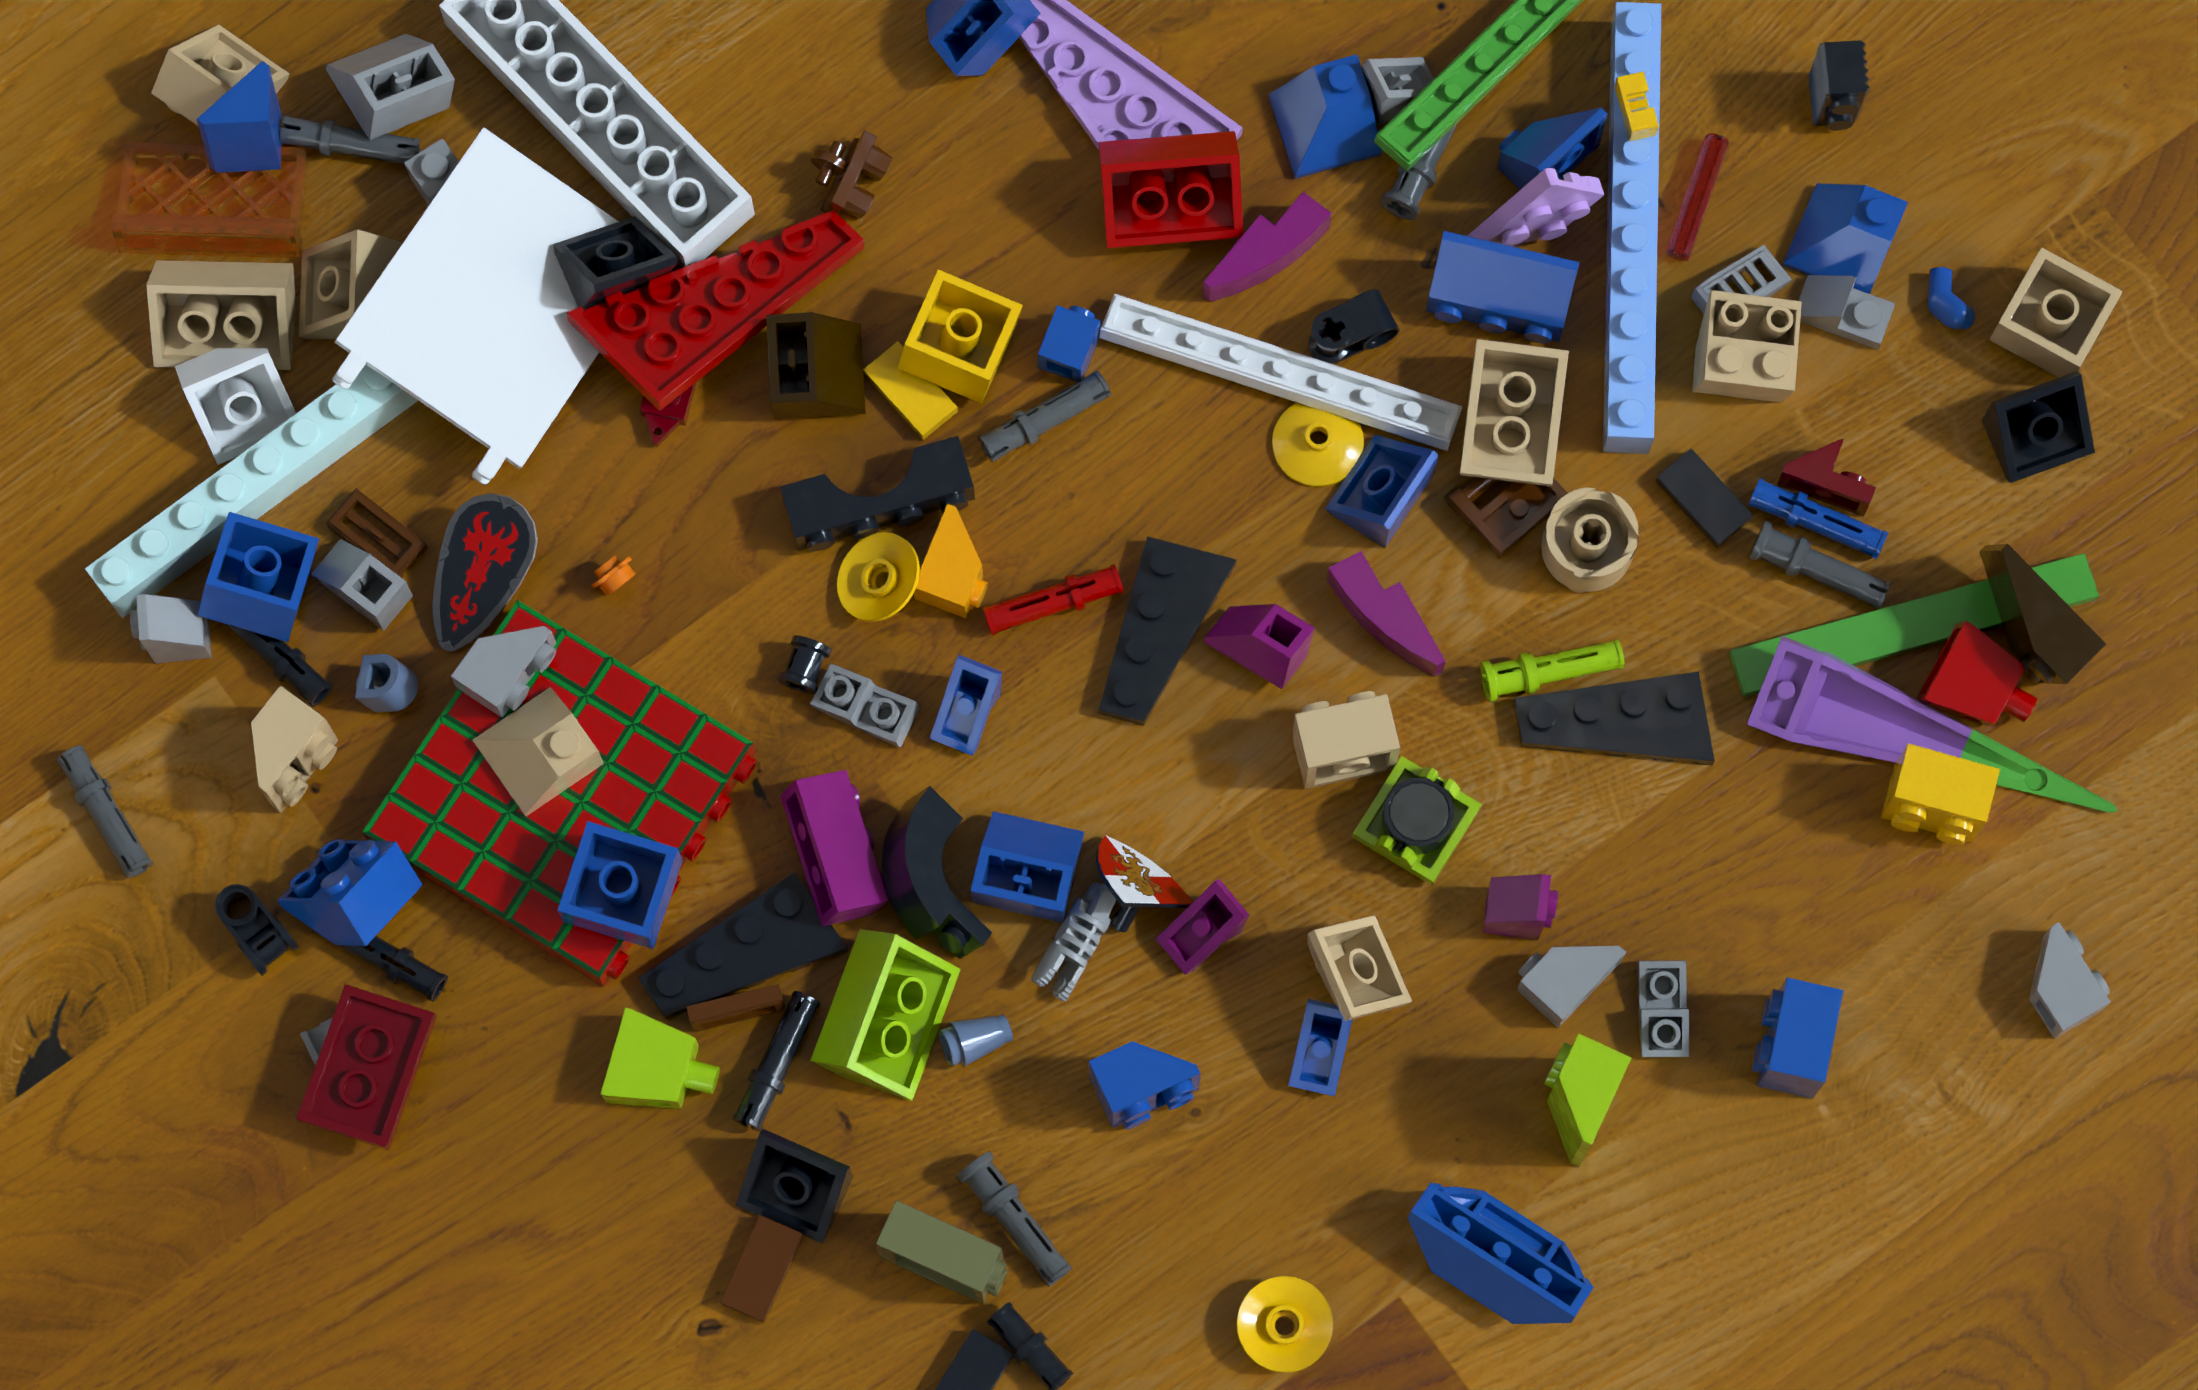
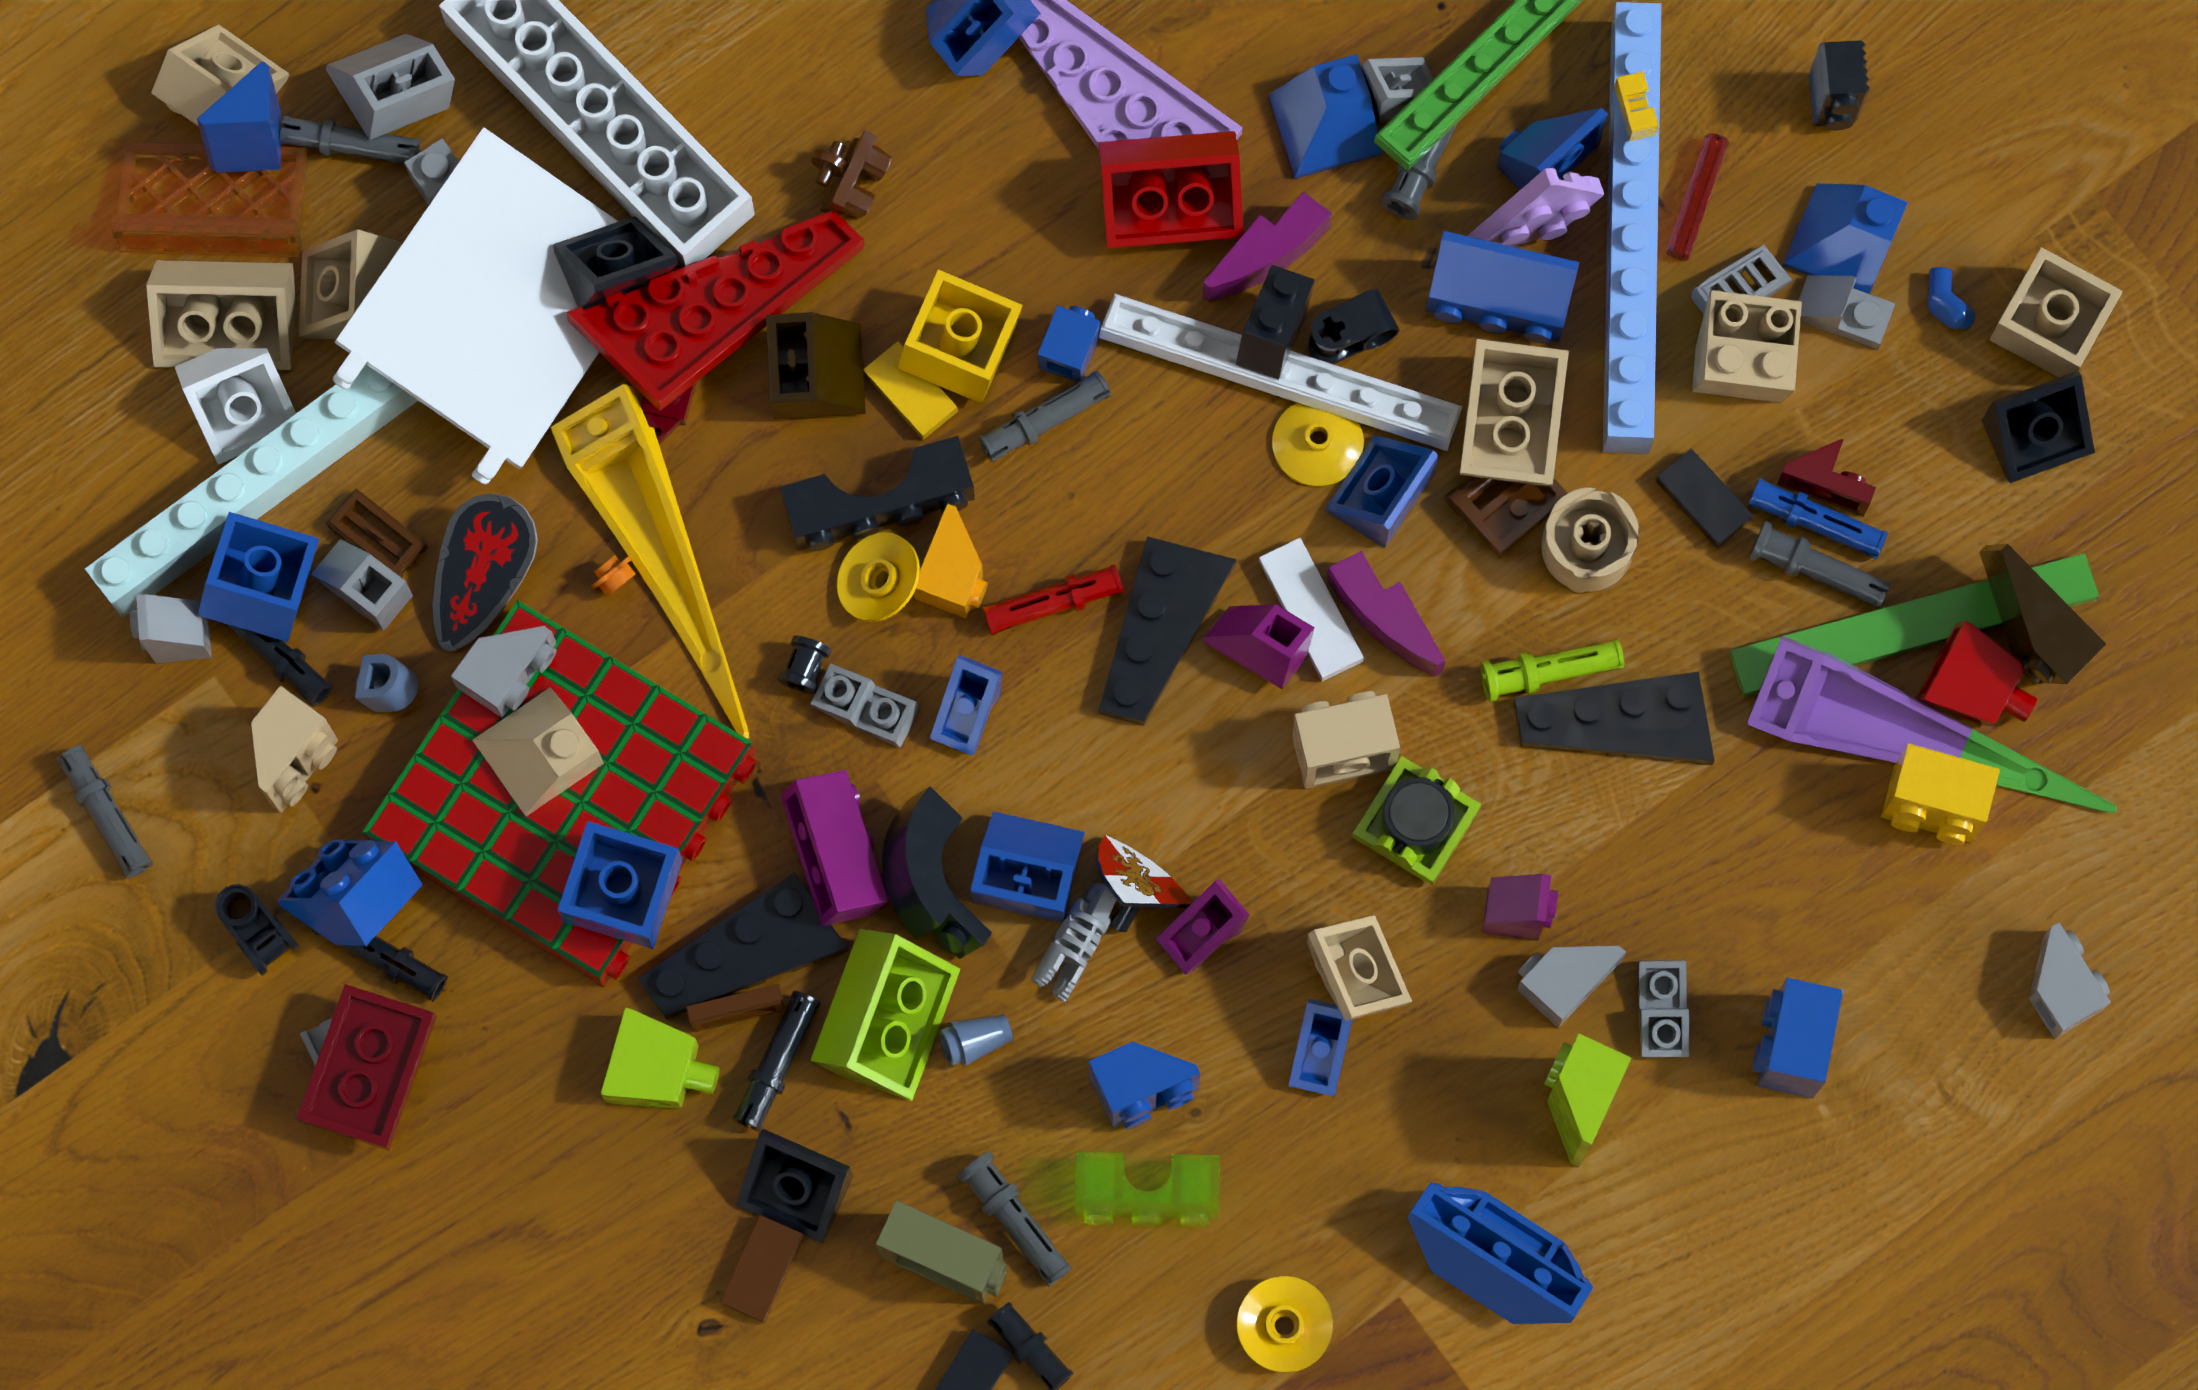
none -> yellow plate [550,384,749,738]
none -> clear neon green arch [1075,1152,1220,1227]
none -> black brick [1236,265,1315,380]
none -> white tile [1259,538,1364,681]

